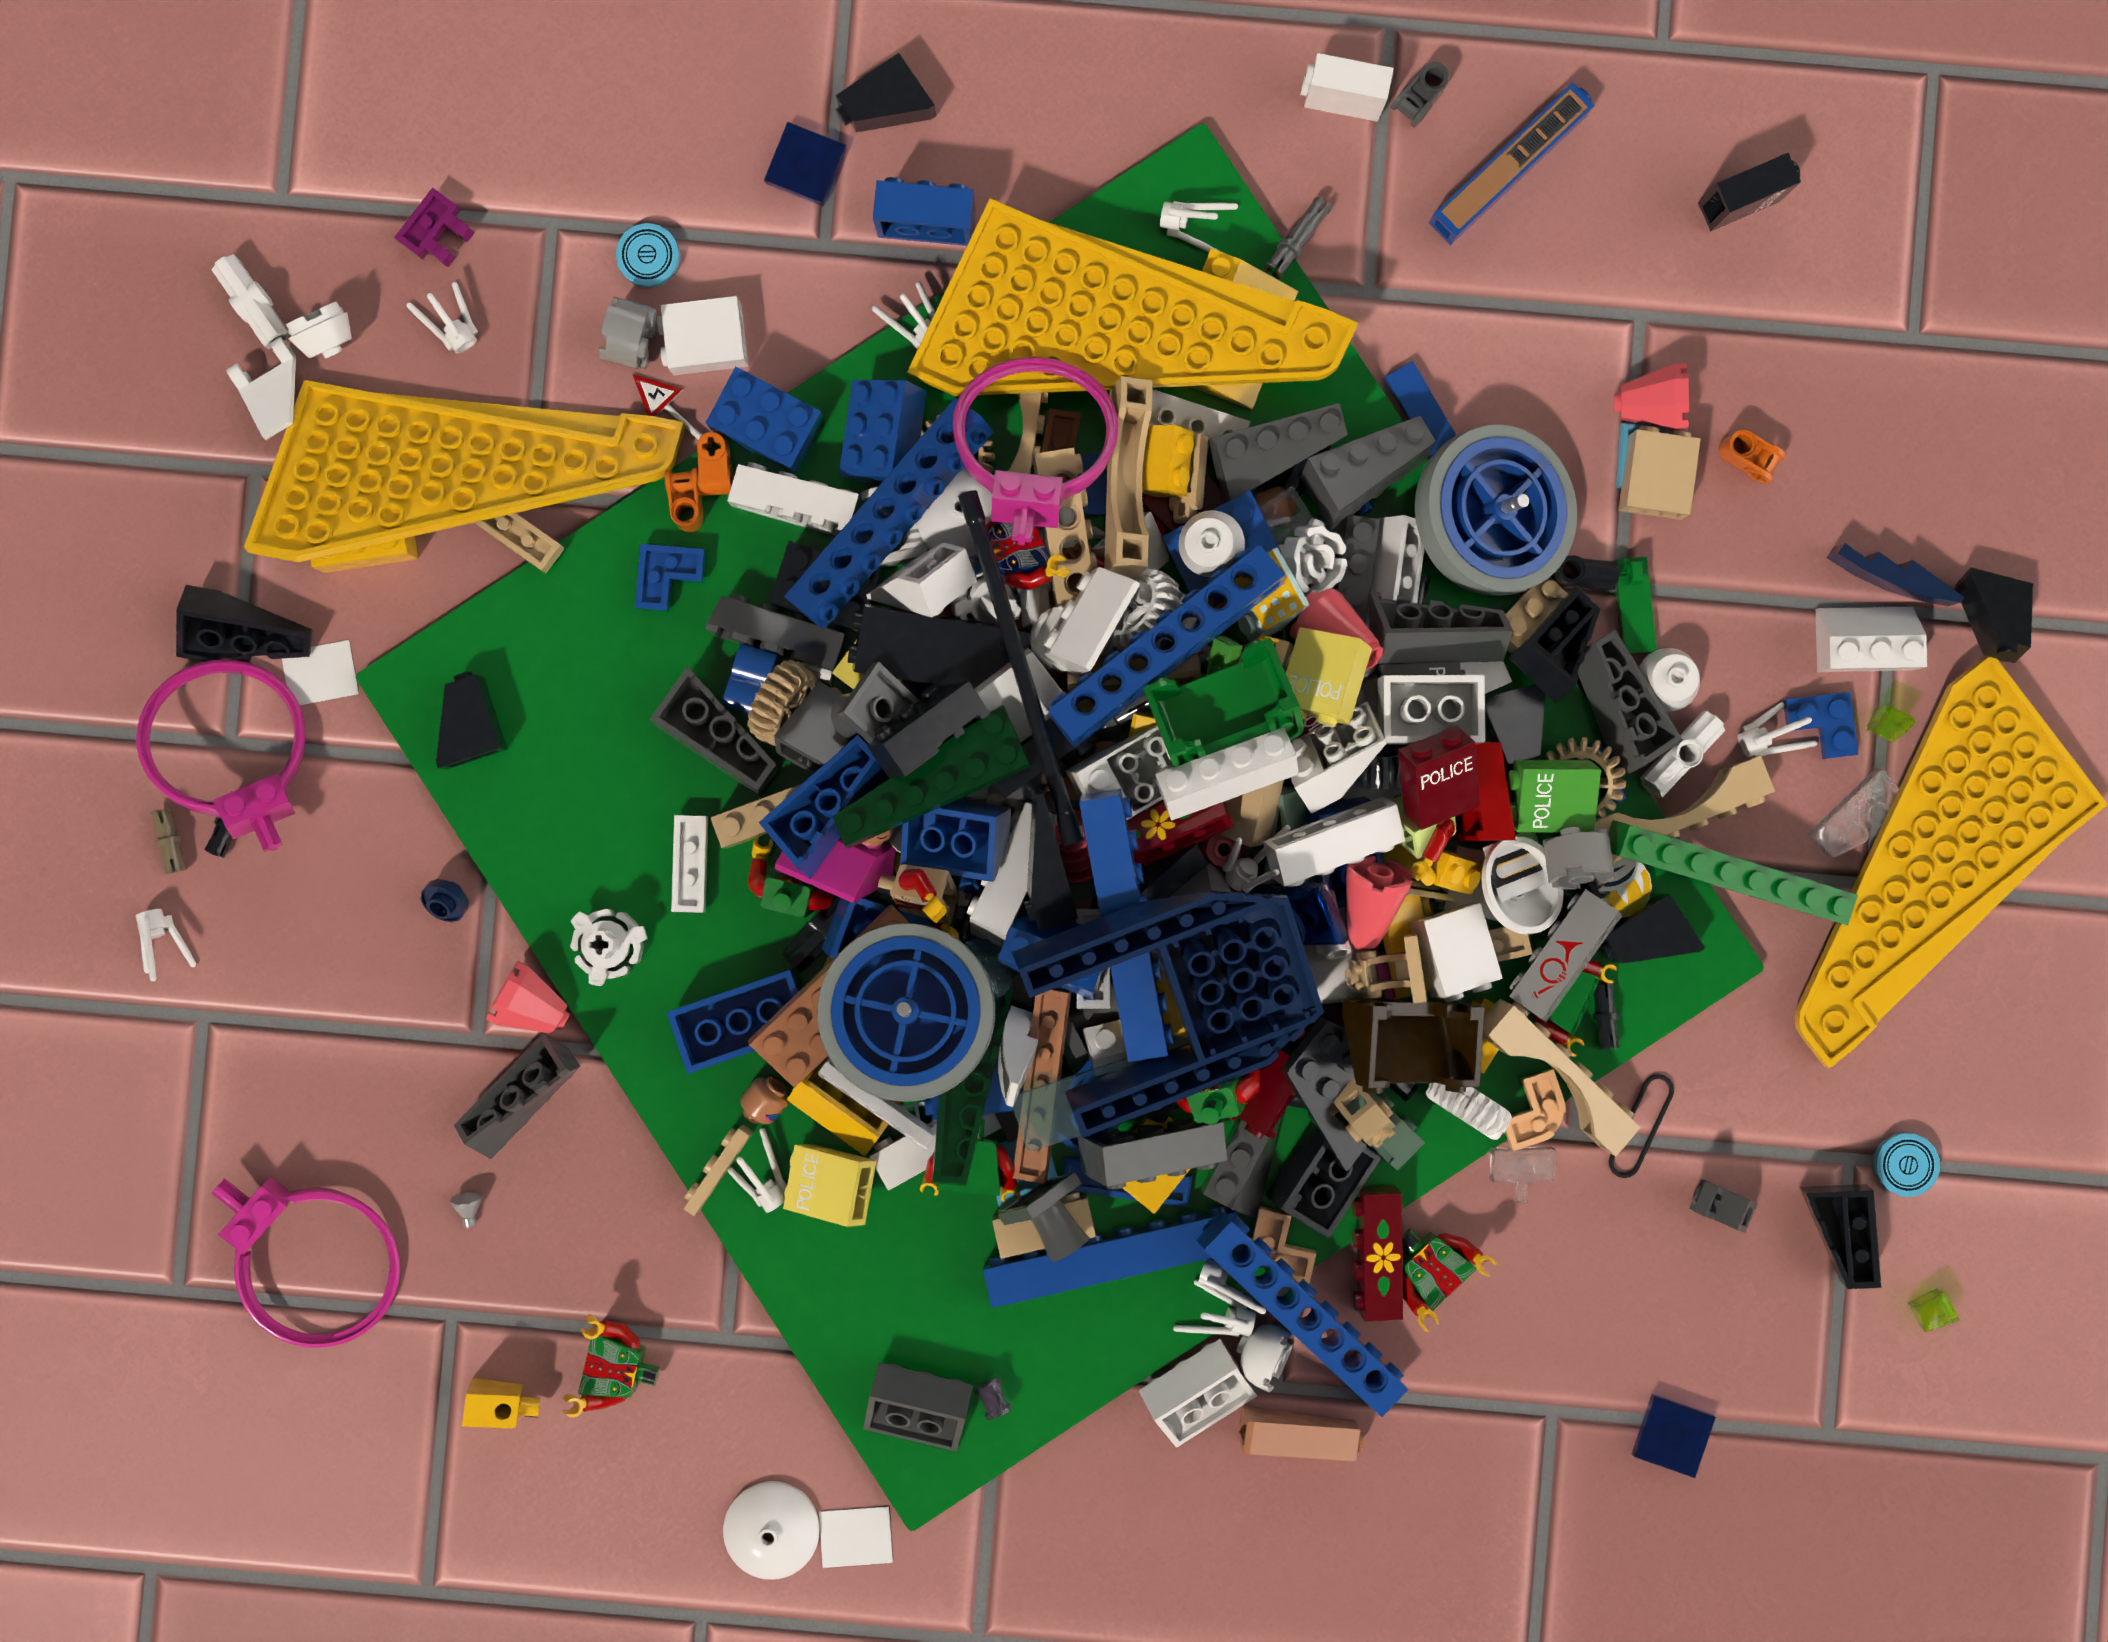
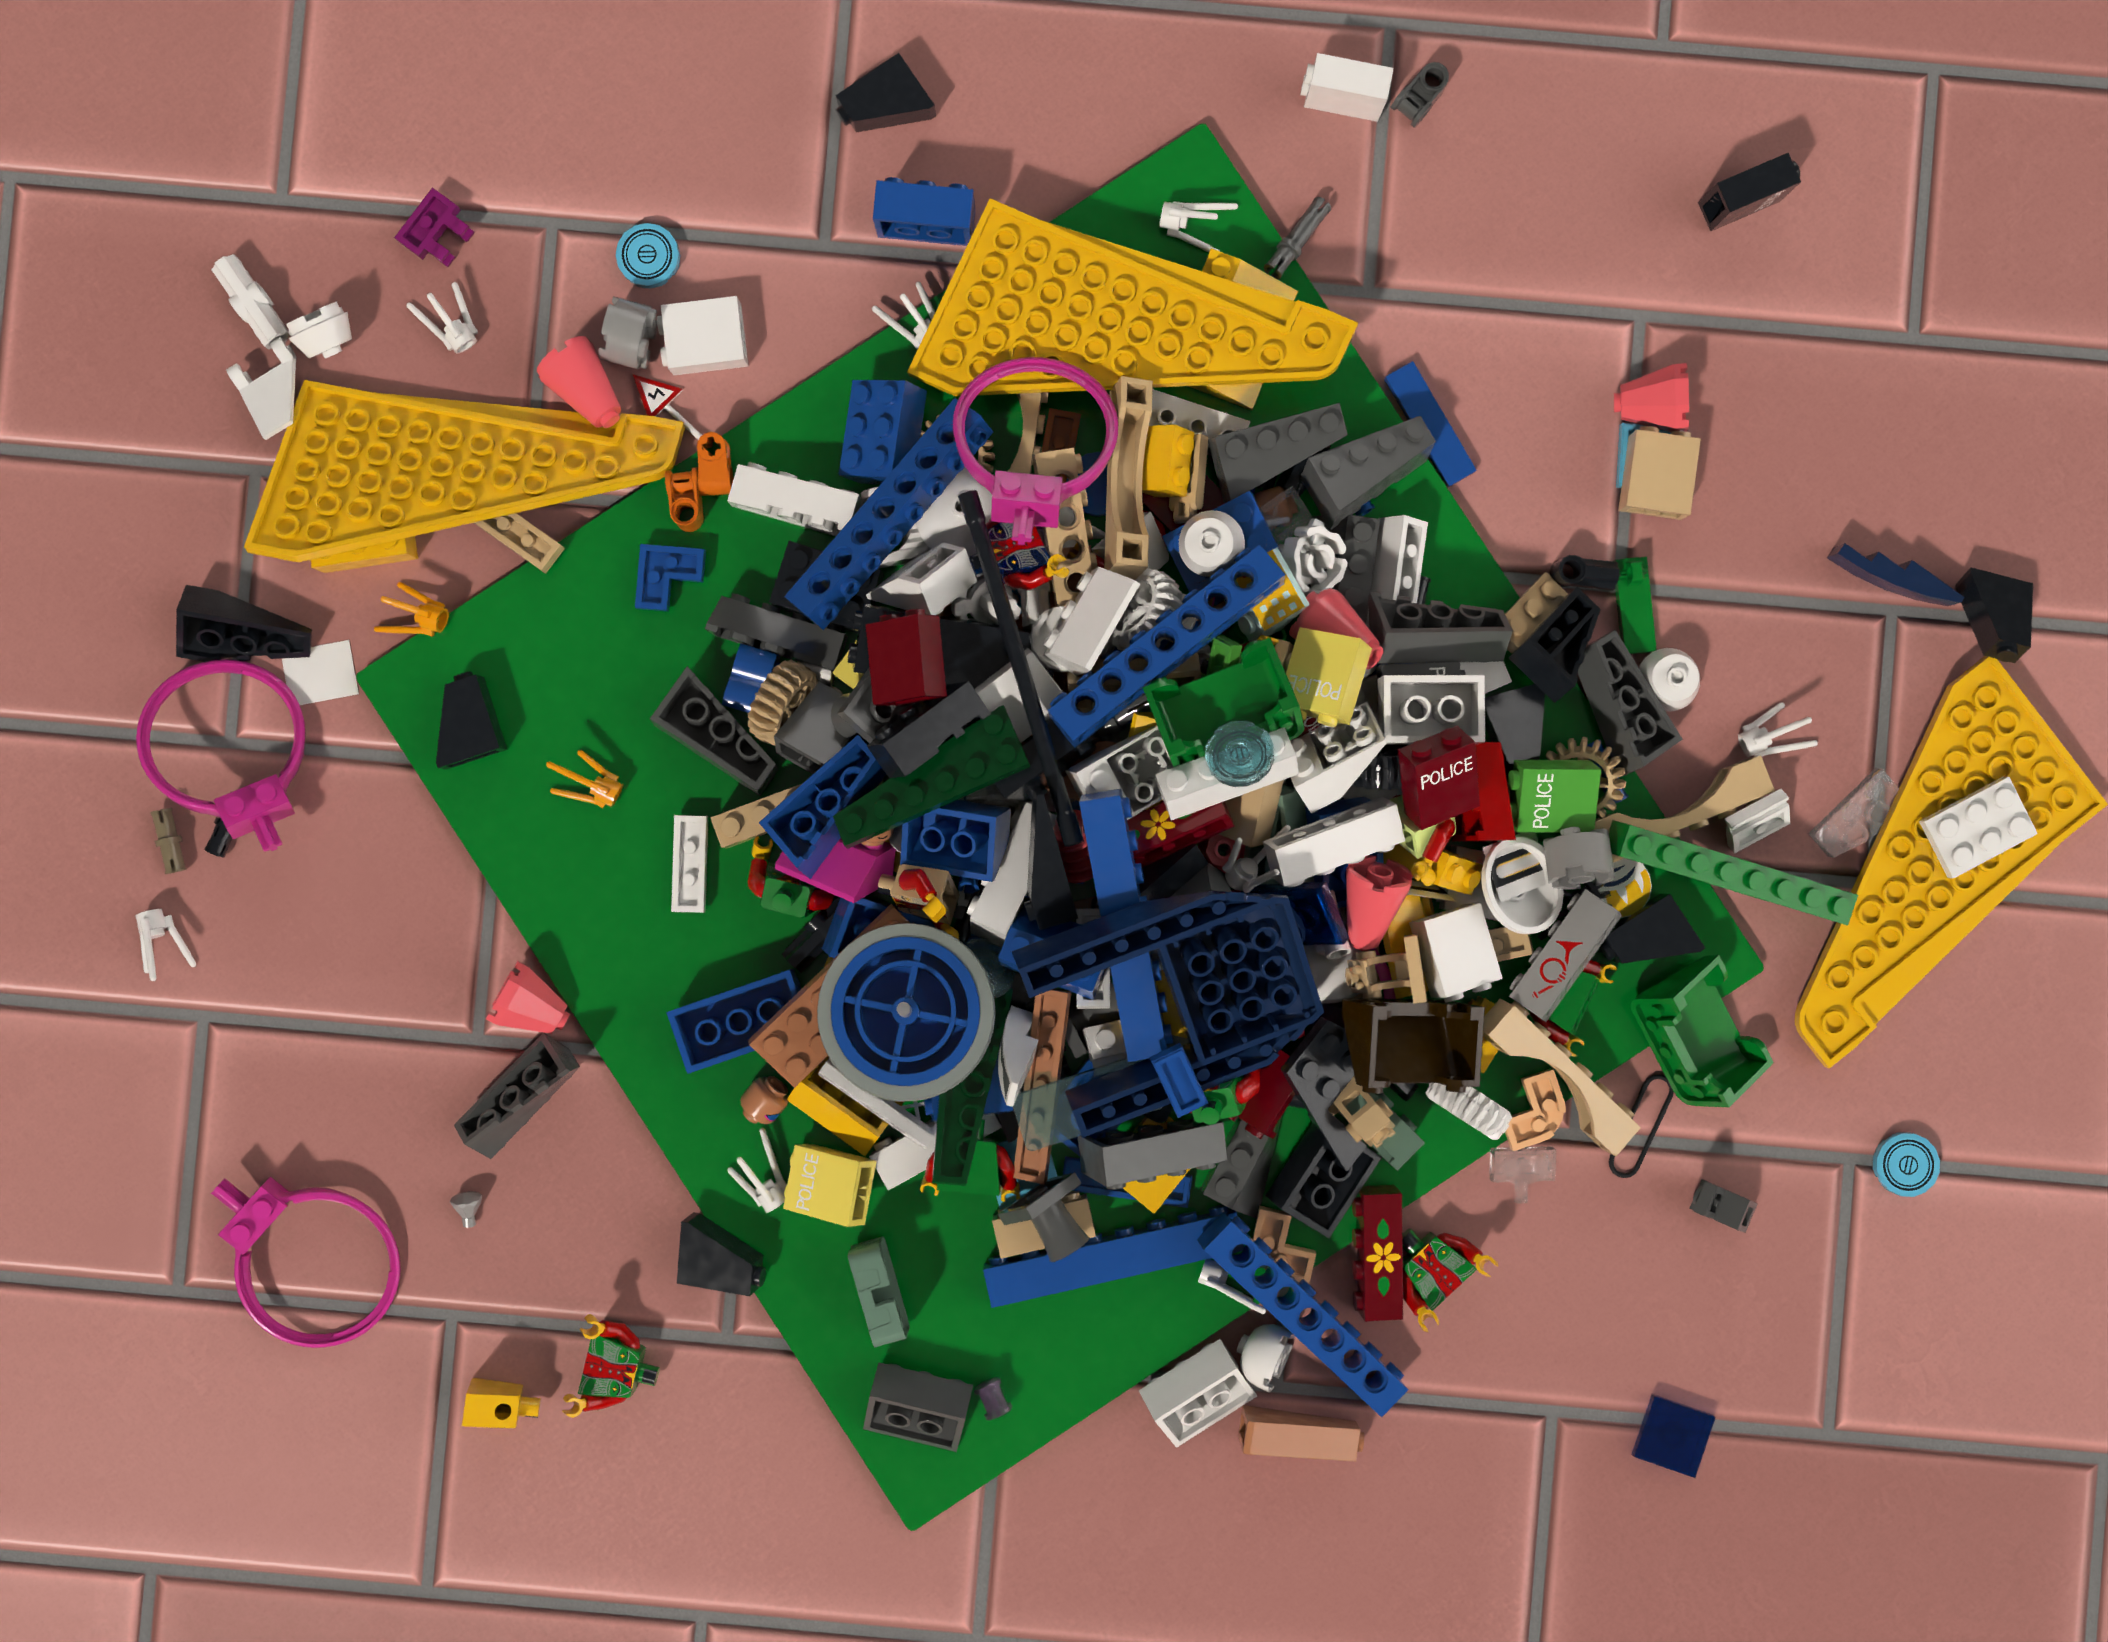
dark blue plate [420,879,469,922] -> none
white piece [570,909,648,986] -> none
tan plate [684,1125,753,1216] -> none
blue brick [705,366,825,475] -> none
white dish [723,1481,820,1580] -> none
clear blue tile [764,122,847,207] -> none
white sticker [819,1507,893,1568] -> none
white plant [1173,1279,1256,1337] -> none
blue wheel [1415,424,1577,596] -> none
brick [1429,82,1595,246] -> none
black pin [1593,983,1620,1049] -> none
white piece [1640,711,1725,798] -> none
orange piece [1719,430,1786,484] -> none
blue plate [1783,692,1858,759] -> none
black wedge [1799,1184,1882,1289] -> none
white slope [1815,607,1927,672] -> none
clear neon green slope [1866,706,1916,742] -> none
clear neon green slope [1908,1288,1960,1332] -> none
none -> light orange plant [374,582,449,637]
none -> coral cone [537,336,621,428]
none -> light orange plant [546,750,623,808]
none -> black slope [677,1212,766,1297]
none -> sand green axle [848,1236,910,1348]
none -> dark red brick [866,609,947,706]
none -> blue tile [1149,1043,1208,1118]
none -> clear light blue tile [1205,721,1274,787]
none -> green windscreen [1631,955,1774,1108]
none -> white plate [1725,789,1790,854]
none -> white plate [1919,777,2038,879]

